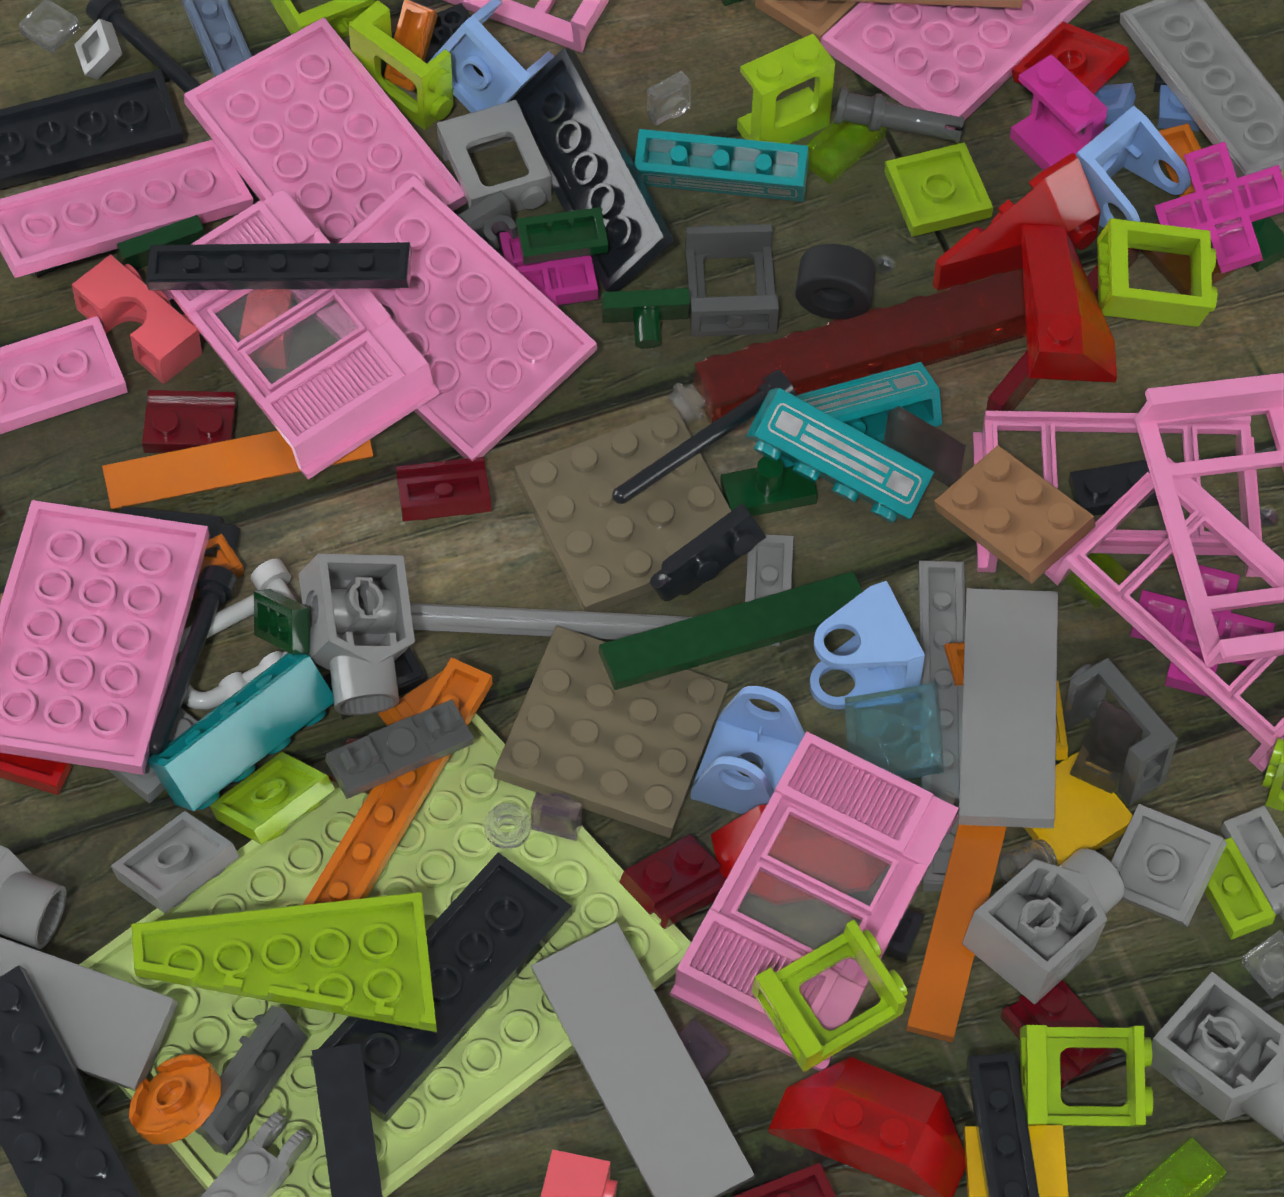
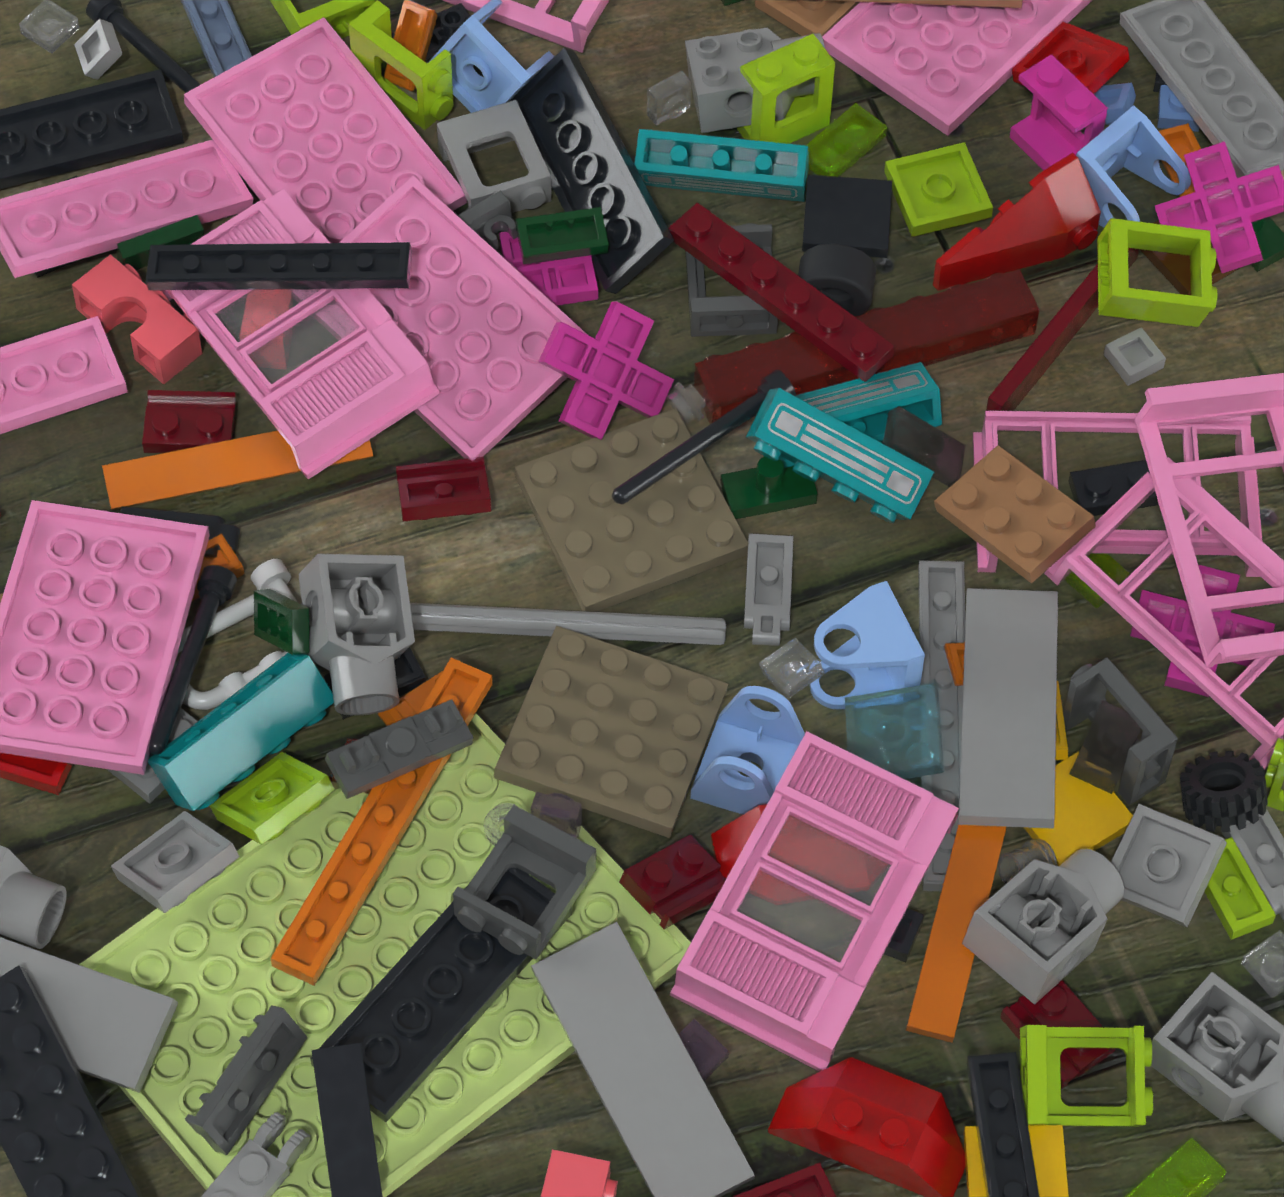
orange tile [129,1054,222,1144] -> none
lime wing [131,892,437,1032] -> none
dark green tile [598,571,863,691] -> none
dark green tile [601,288,690,349] -> none
black hinge [650,503,766,602] -> none
lime window [752,920,908,1072] -> none
dark grey pin [834,86,964,143] -> none
red wedge [1021,224,1117,383] -> none
none -> dark grey window [453,805,596,960]
none -> dark pink plate [538,301,674,440]
none -> dark red plate [668,202,895,382]
none -> light grey brick [685,28,825,133]
none -> clear plate [759,638,825,699]
none -> black tile [802,175,892,258]
none -> light grey plate [1103,327,1166,386]
none -> black tyre [1180,751,1268,832]

